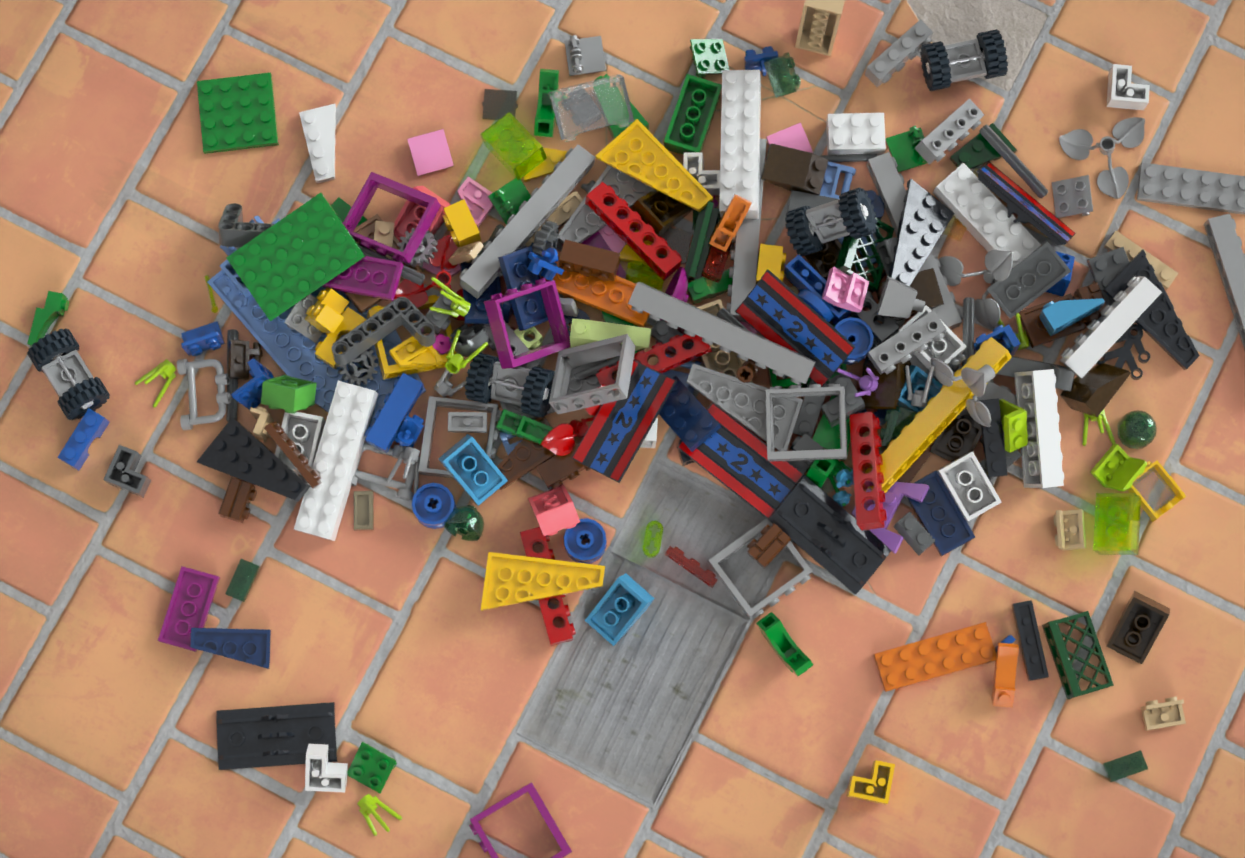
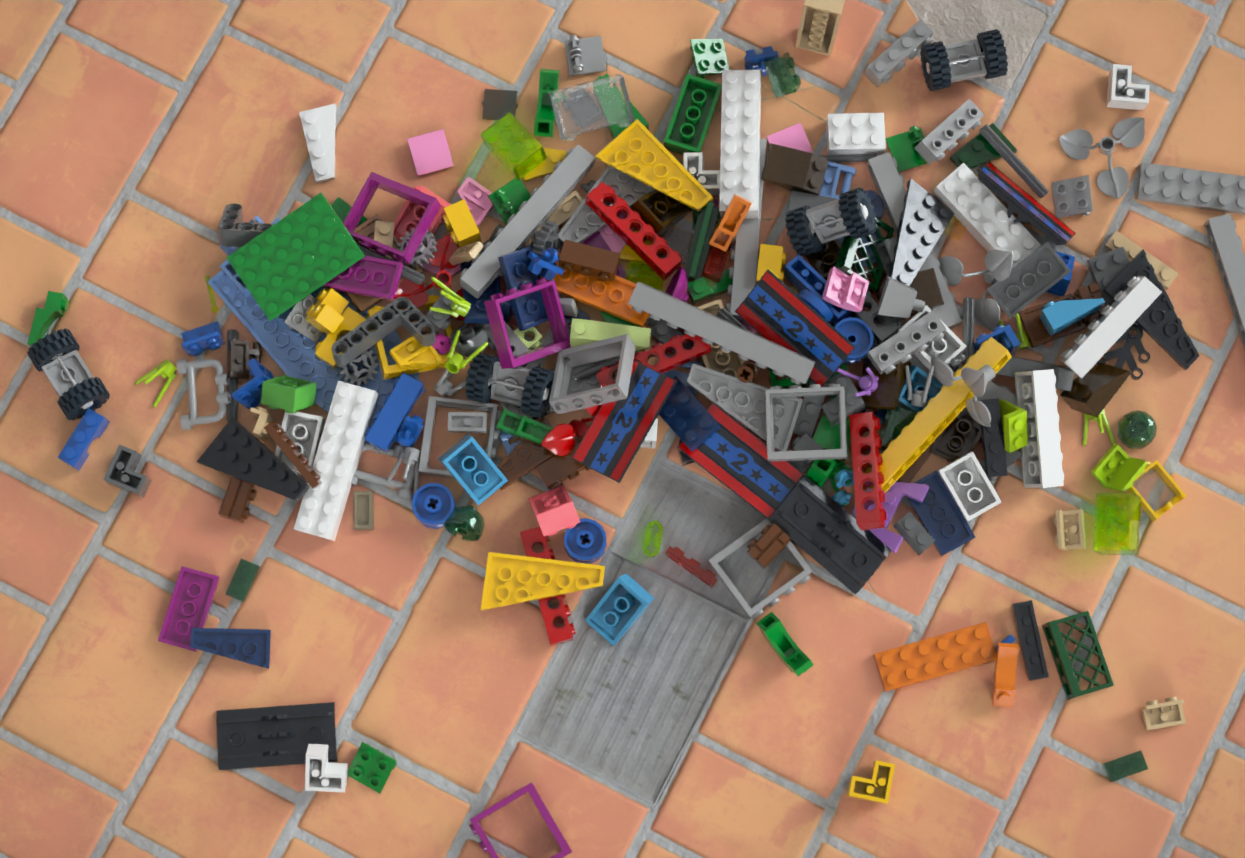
green plate [197,72,279,154] -> none
lime plant [357,794,402,836] -> none
dark brown slope [1107,591,1170,664] -> none

